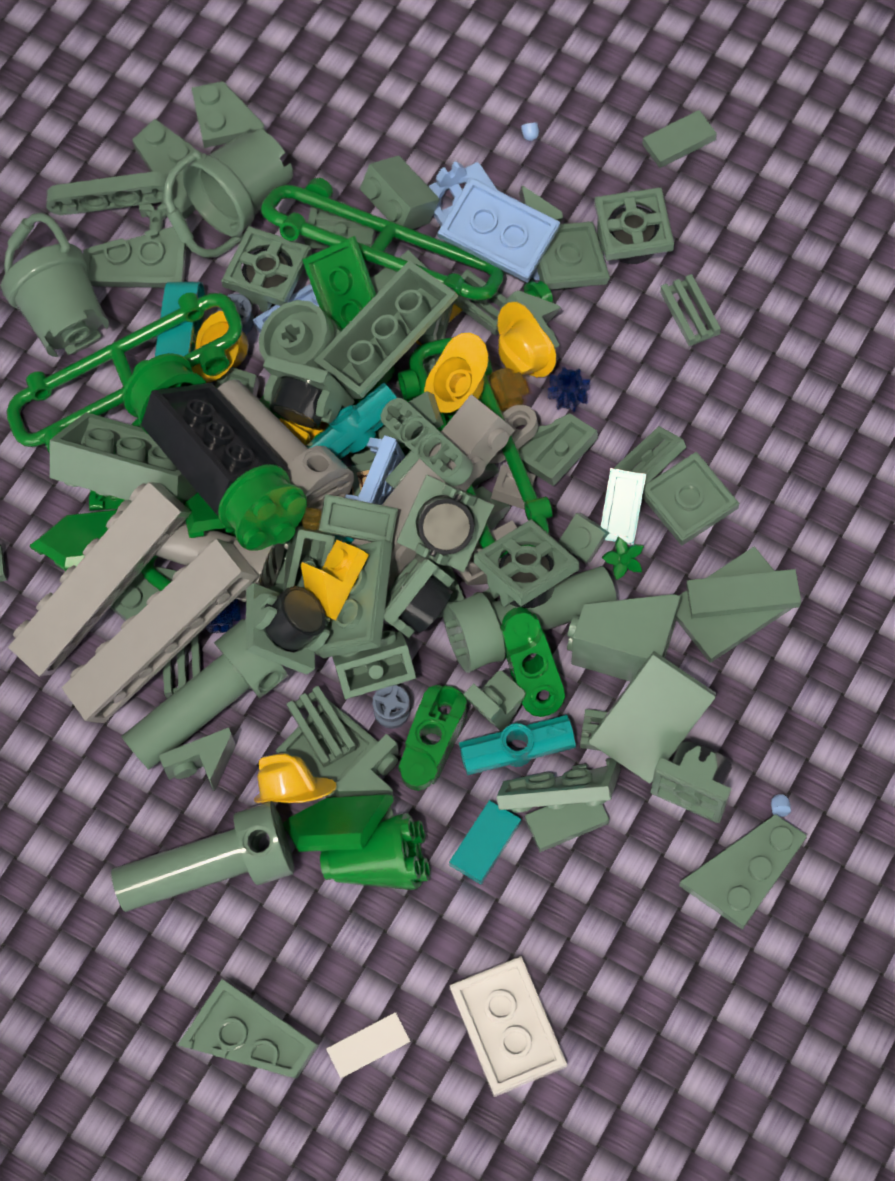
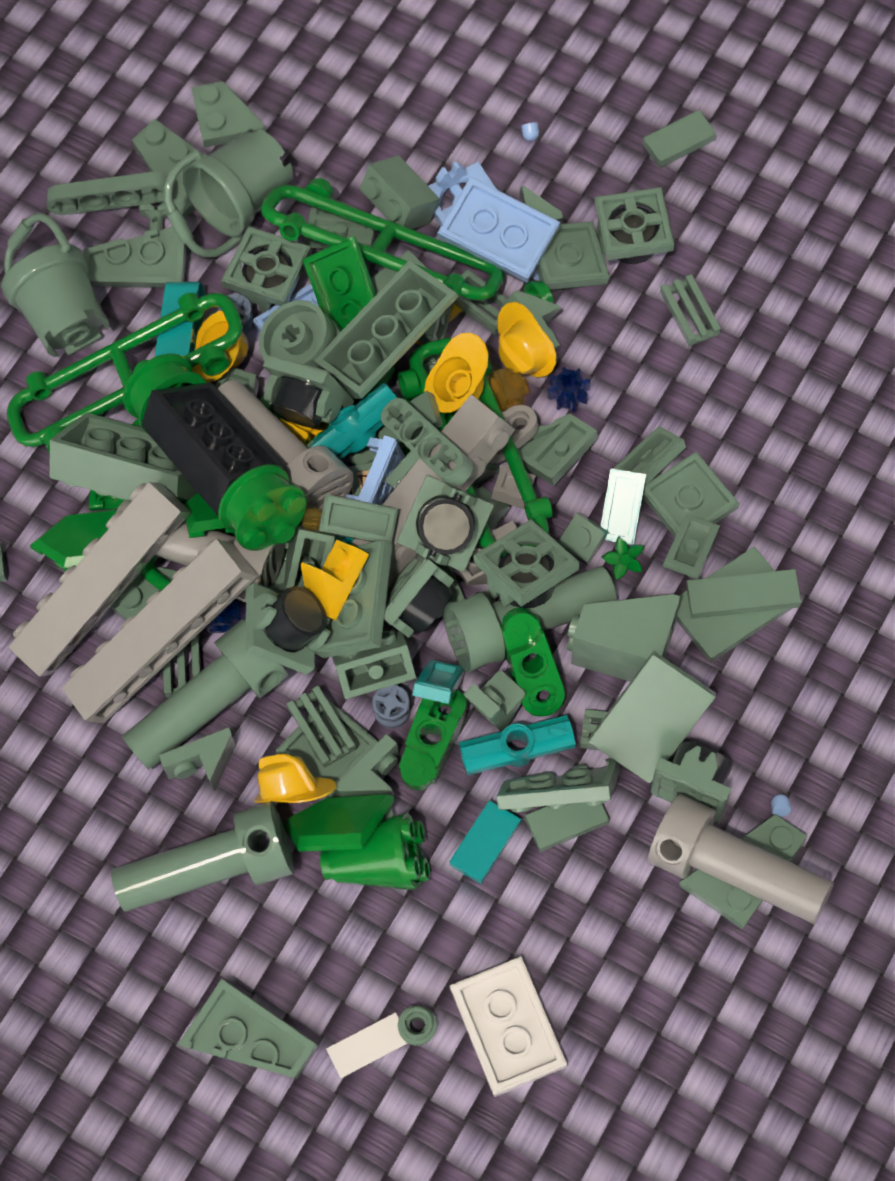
none -> sand green plate [398,1006,437,1046]
none -> teal tile [413,659,464,704]
none -> light grey piece [648,793,834,925]
none -> sand green slope [663,514,720,579]

